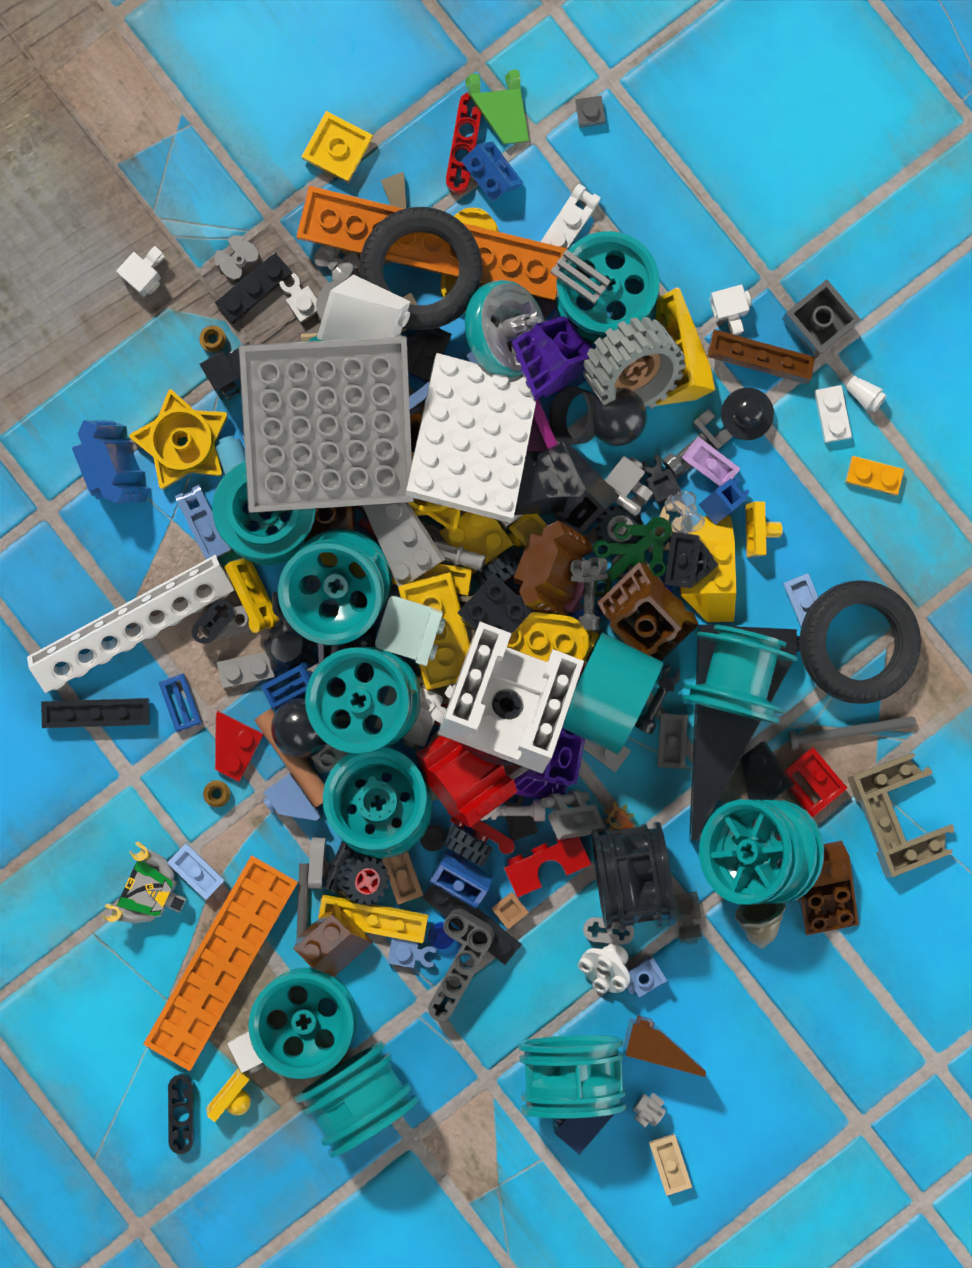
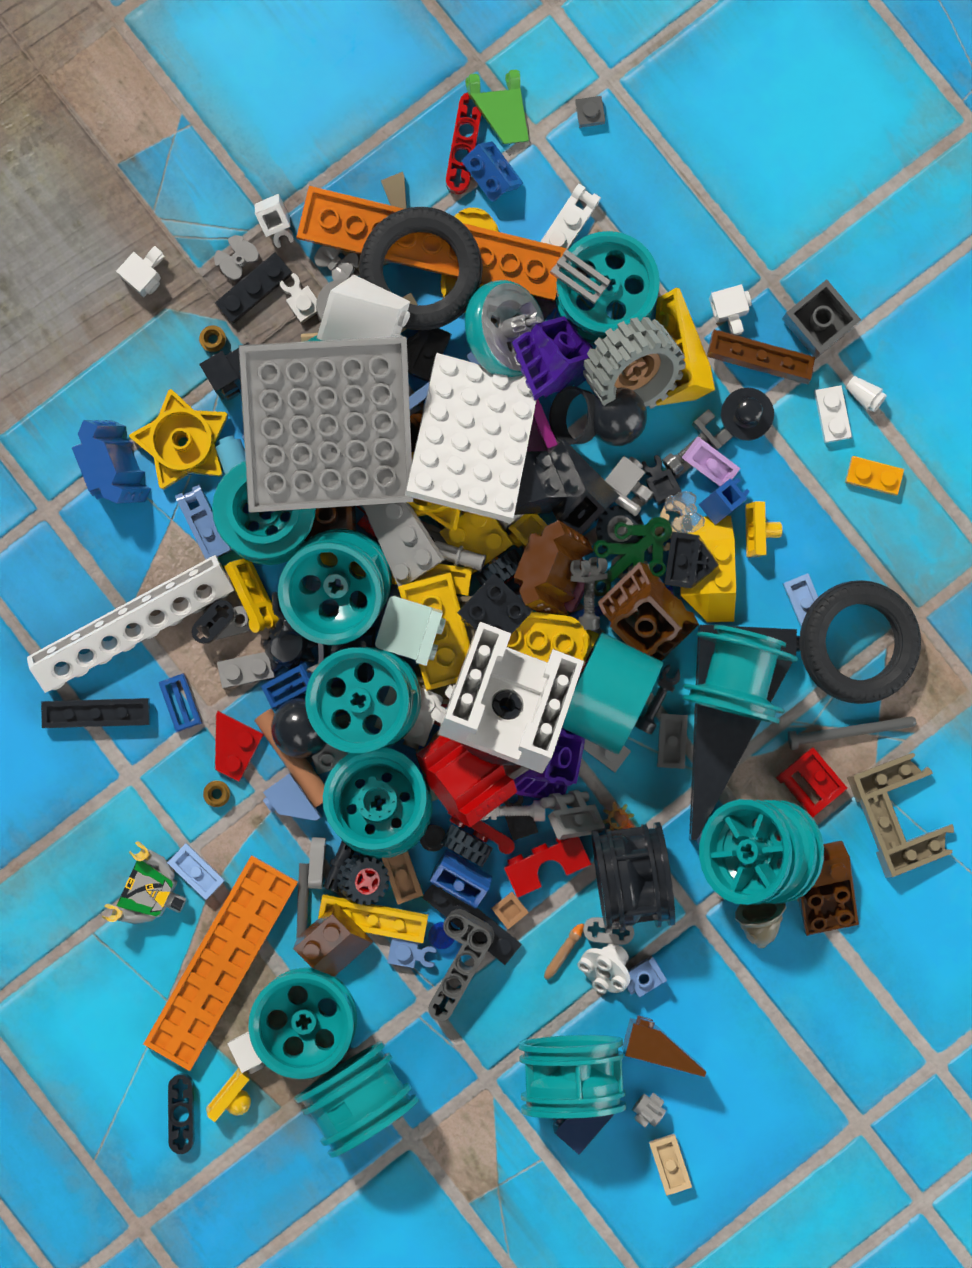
yellow plate [301,111,373,184] -> none
clear smoke plate [674,891,702,945] -> none
black wing [741,741,795,801] -> none
none -> white brick [255,194,293,248]
none -> medium nougat piece [544,923,584,980]

